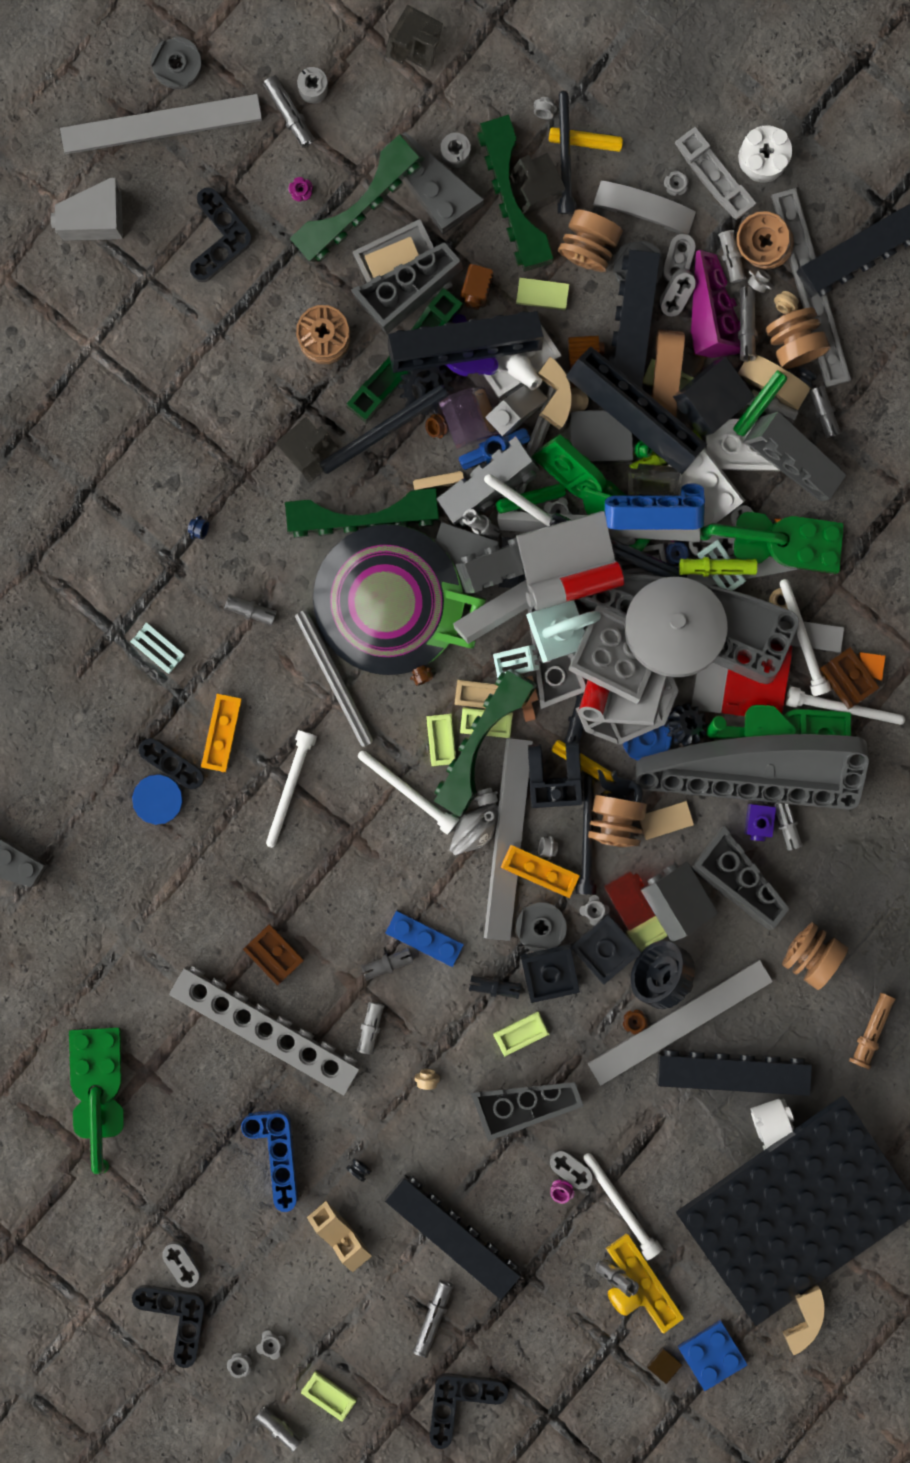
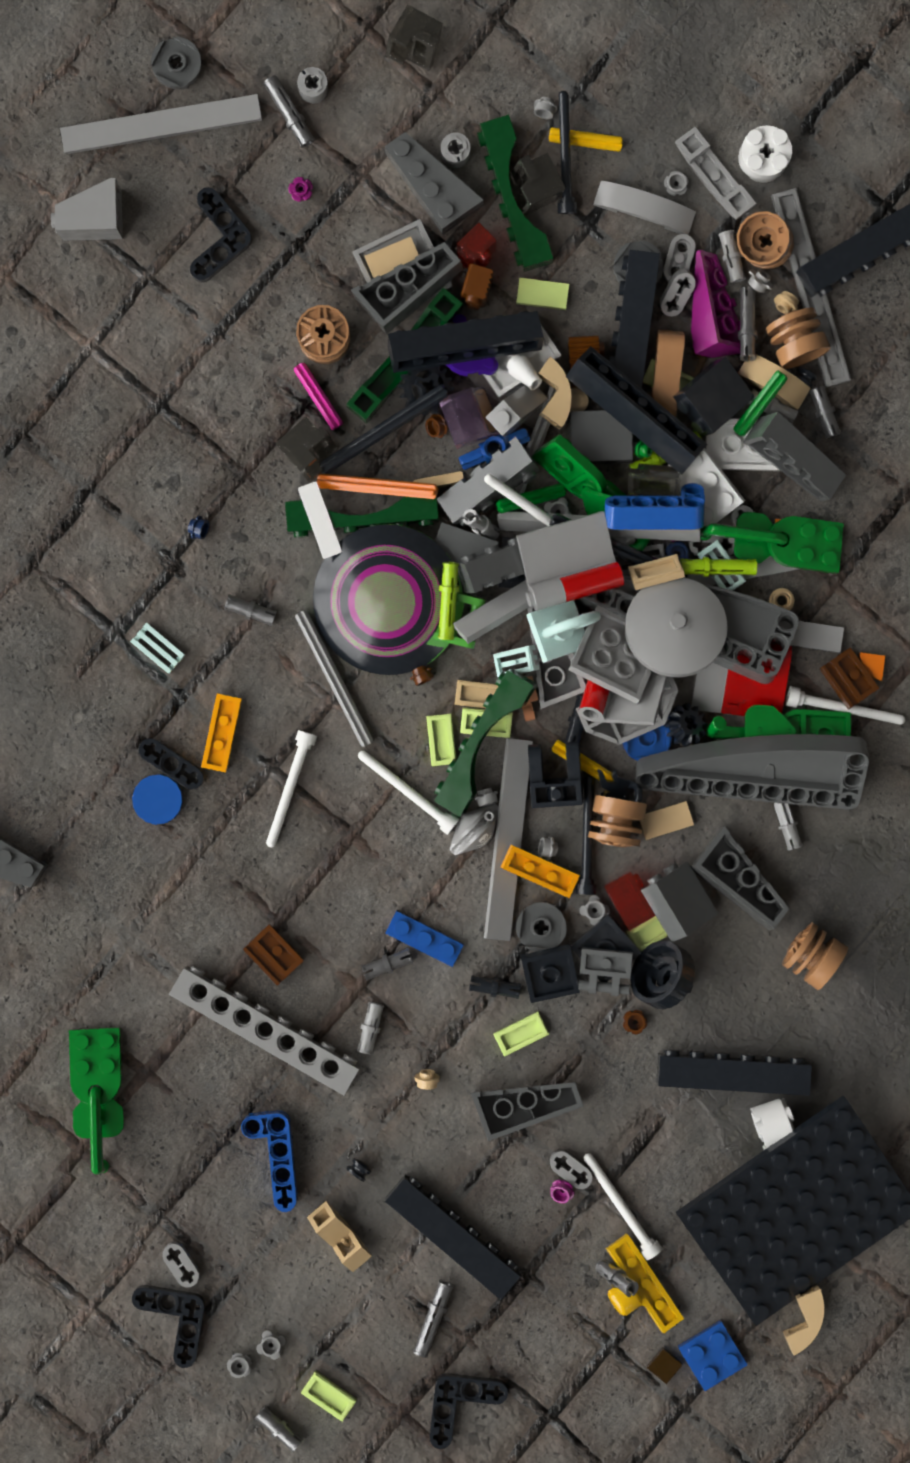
dark green arch [290,134,425,262] -> none
medium nougat wheel [558,209,623,272] -> none
light grey tile [587,960,773,1086] -> none
dark purple brick [744,804,776,841] -> none
white piece [780,579,832,696] -> none
medium nougat pin [849,993,896,1070] -> none
none -> dark pink axle [294,362,343,430]
none -> white sticker [298,482,342,559]
none -> orange axle [317,474,438,499]
none -> lime pin [438,562,460,640]
none -> clear red brick [457,223,497,269]
none -> dark grey plate [579,947,633,996]
none -> tan tile [628,554,685,590]

